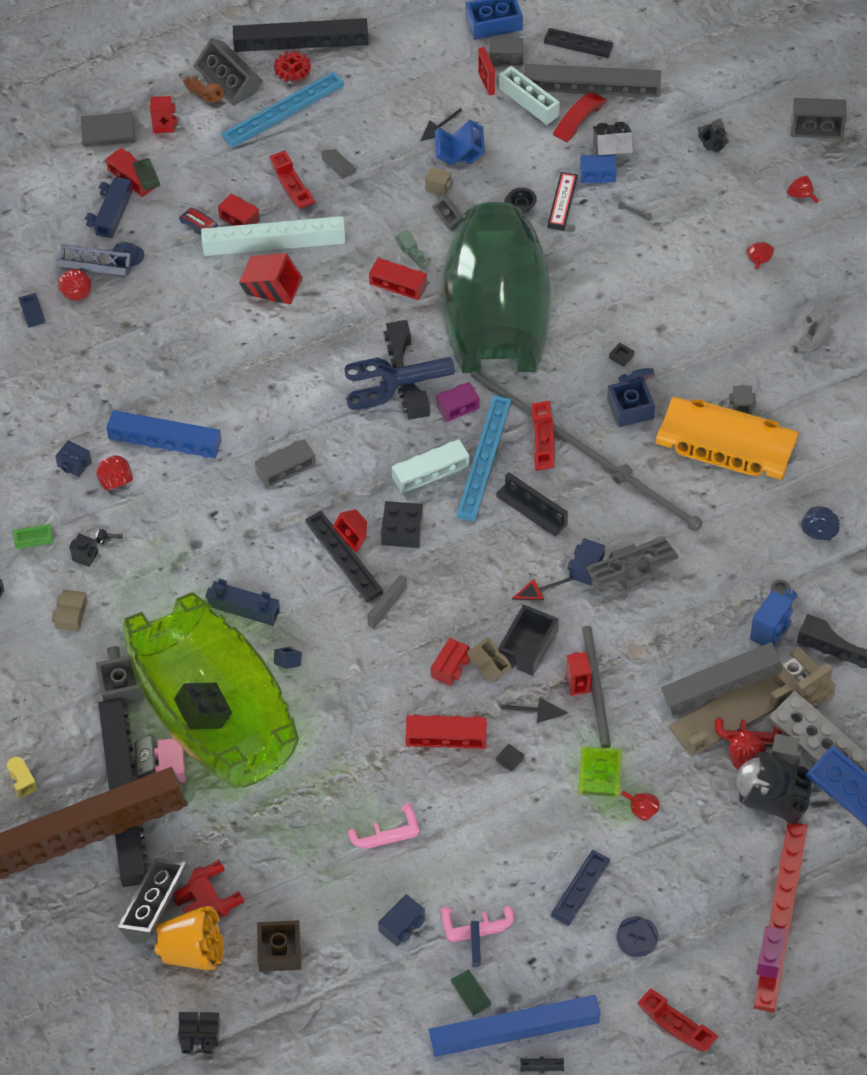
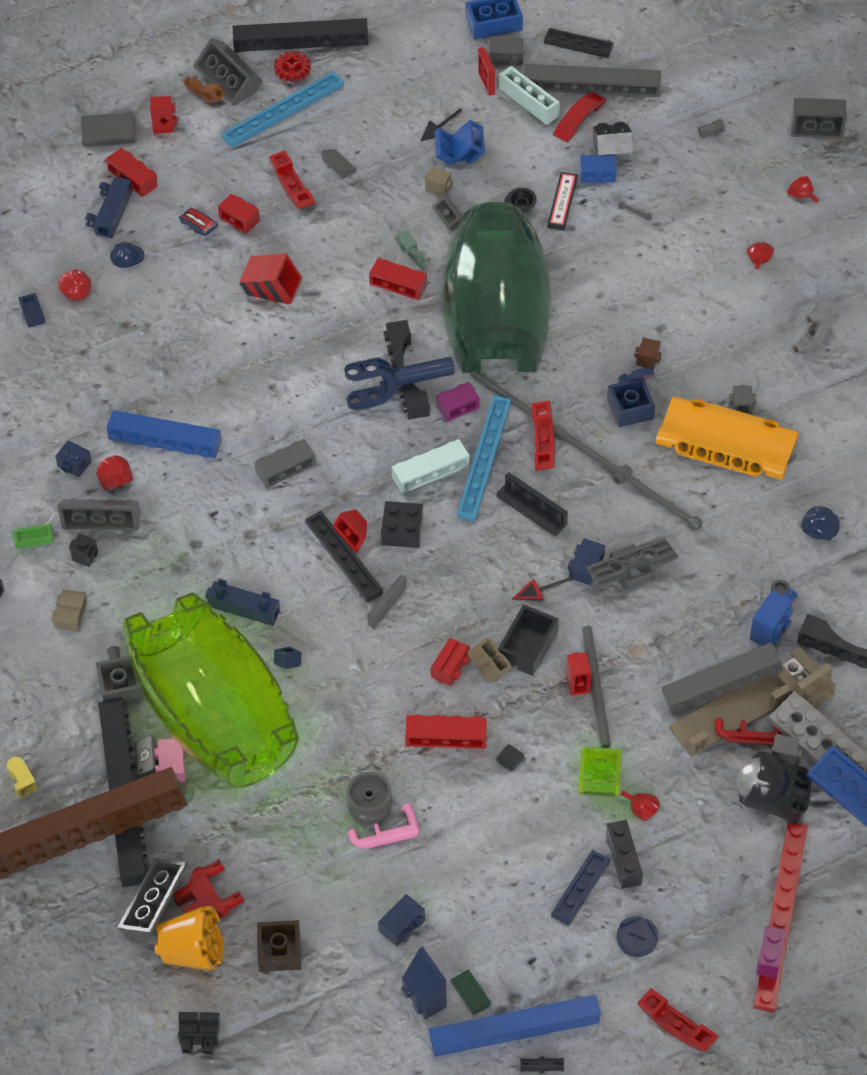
fence [56,244,132,276] -> none
black hand [95,529,123,544] -> none
clear green tile [133,158,160,191] -> none
black brick [174,682,232,730] -> none
light aqua brick [201,216,345,256] -> none
bright pink piece [440,906,515,942] -> none
dark blue tile [470,921,481,967] -> none
black piece [500,697,568,723] -> none
black plate [609,342,635,367] -> none
black brick [698,124,729,153] -> none
red hair [728,730,766,769] -> none
none -> dark grey slope [58,498,140,530]
none -> dark grey wheel [347,772,392,825]
none -> dark blue slope [401,947,447,1020]
none -> black brick [606,819,643,889]
none -> reddish brown brick [634,337,662,369]

